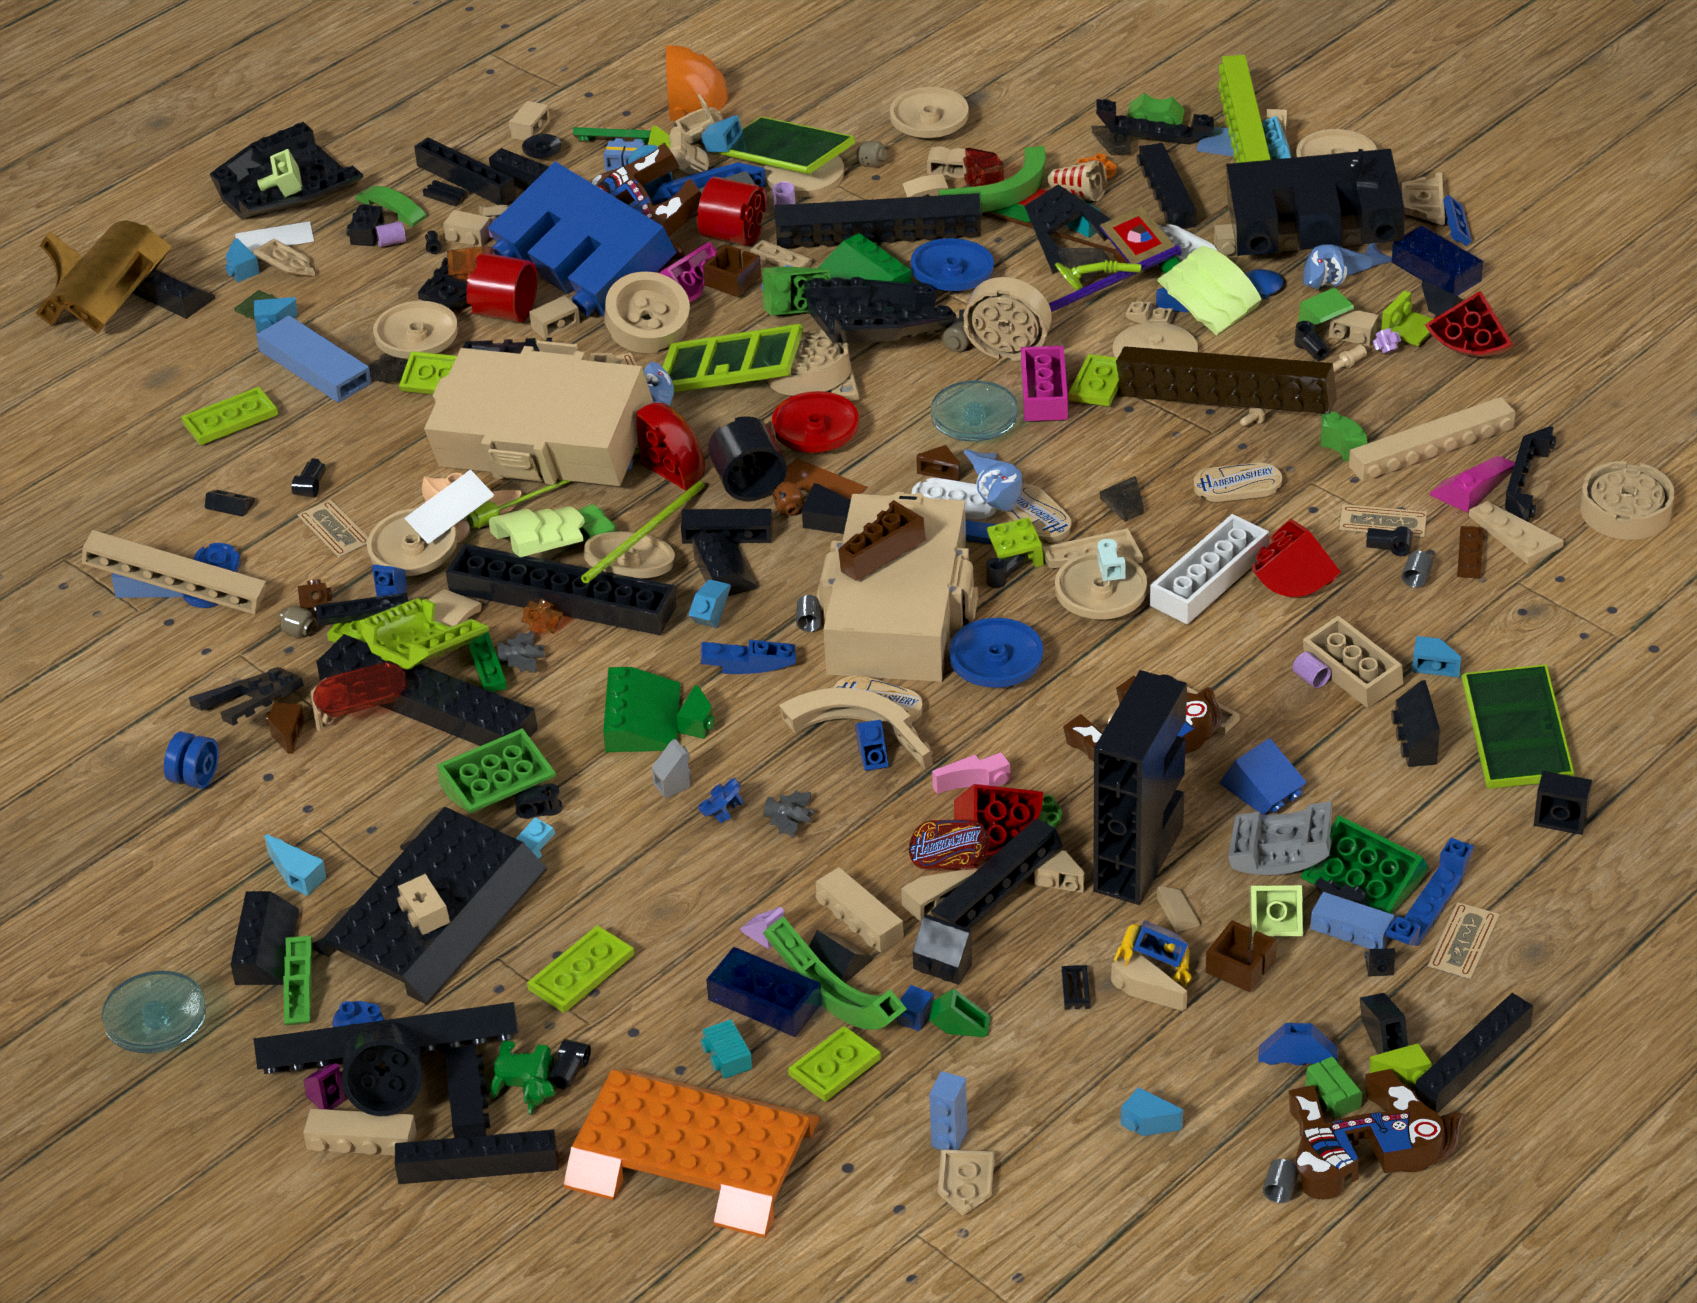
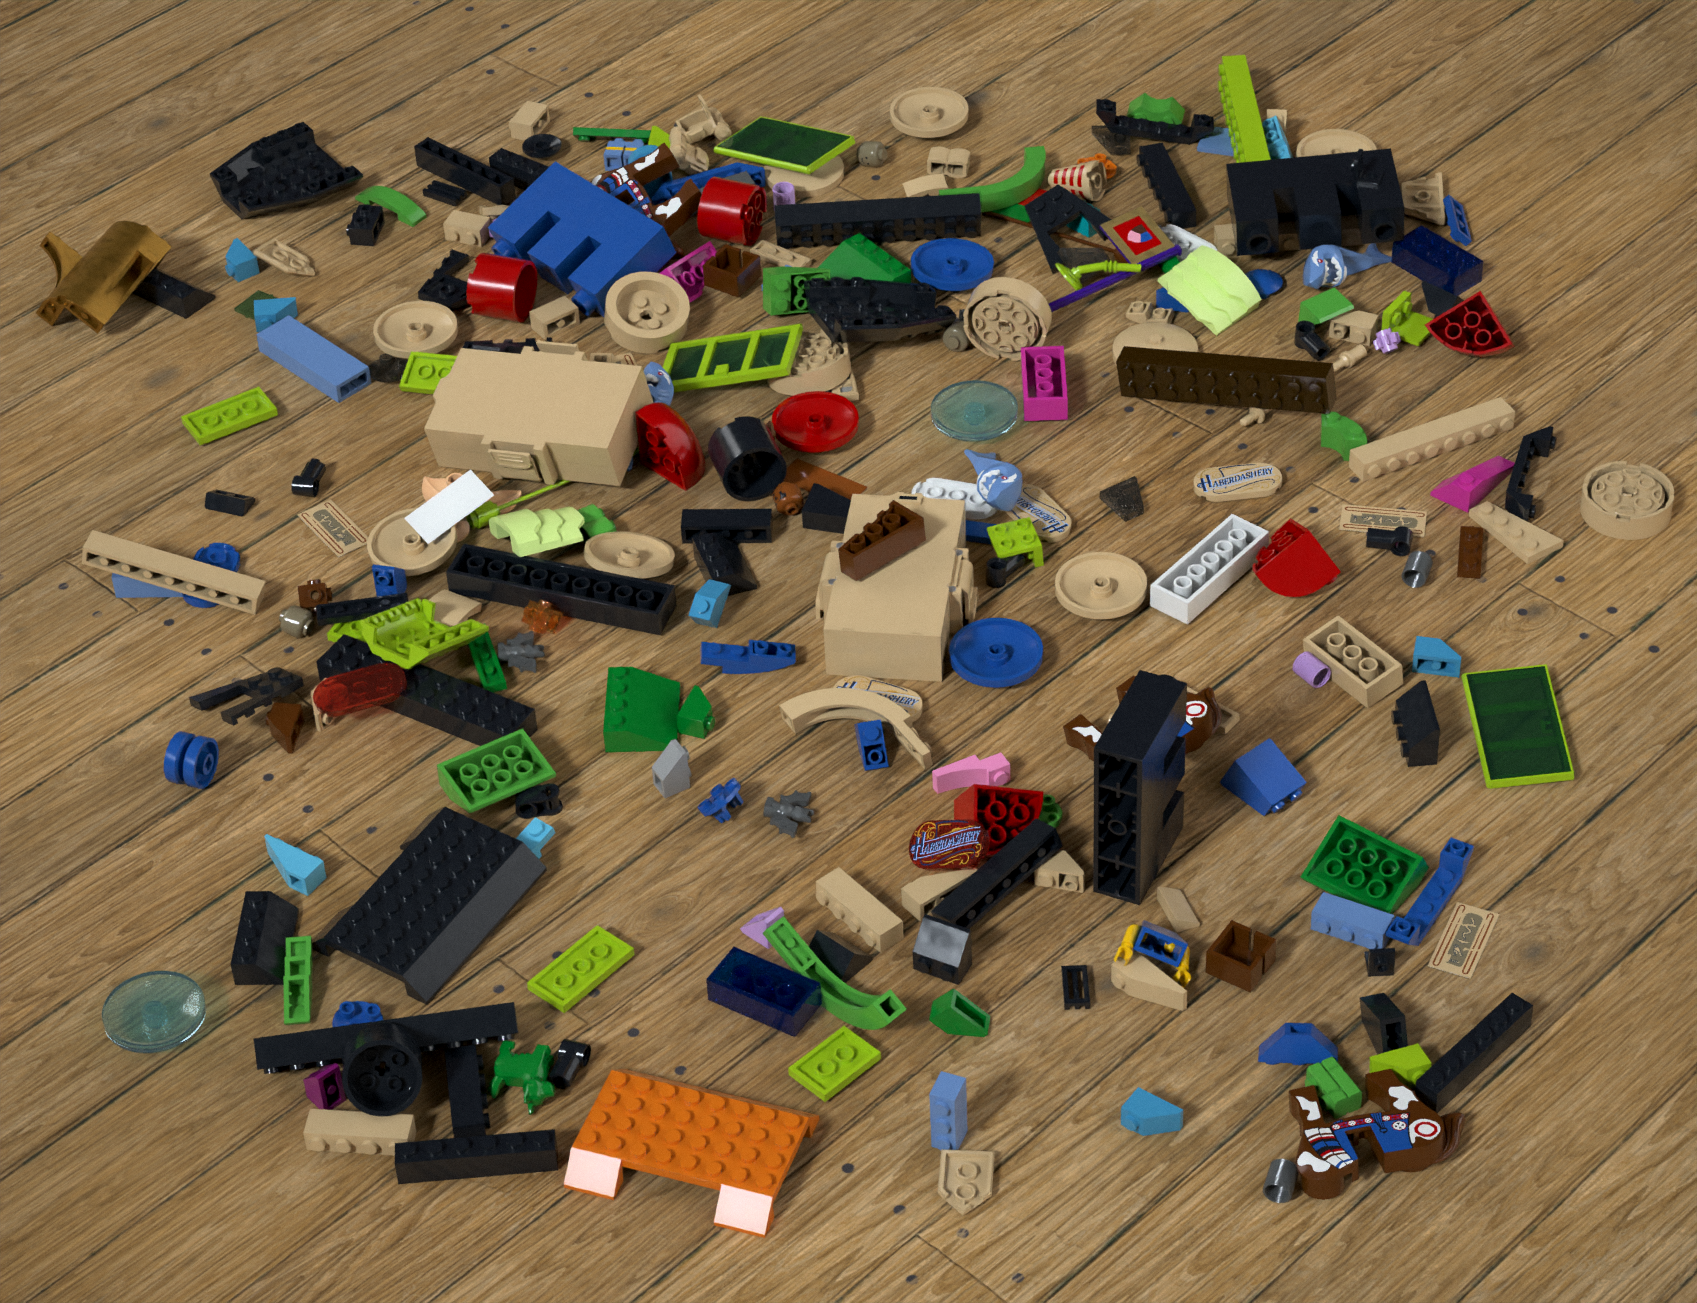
white sticker [235,221,314,252] -> none
yellowish green brick [257,149,302,197] -> none
lavender piece [375,221,406,247] -> none
tan brick [397,874,450,935] -> none
black pin [425,231,442,254] -> none
clear orange brick [447,246,494,280] -> none
lime piece [581,481,704,583] -> none
orange brick [666,45,728,121] -> none
teal brick [700,1019,752,1079] -> none
dark azure slope [702,115,743,152] -> none
dark grey piece [796,595,822,632] -> none
blue brick [897,985,934,1031] -> none
reddish brown slope [916,445,960,481] -> none
clear red slope [963,147,1004,187] -> none
tan wing [1042,528,1143,568] -> none
lime plate [1068,354,1120,406] -> none
light aqua leg [1097,539,1125,581] -> none
light grey slope [1228,801,1333,875] -> none
yellowish green slope [1249,885,1303,937] -> none
black slope [1314,877,1370,907] -> none
black brick [1533,771,1592,835] -> none

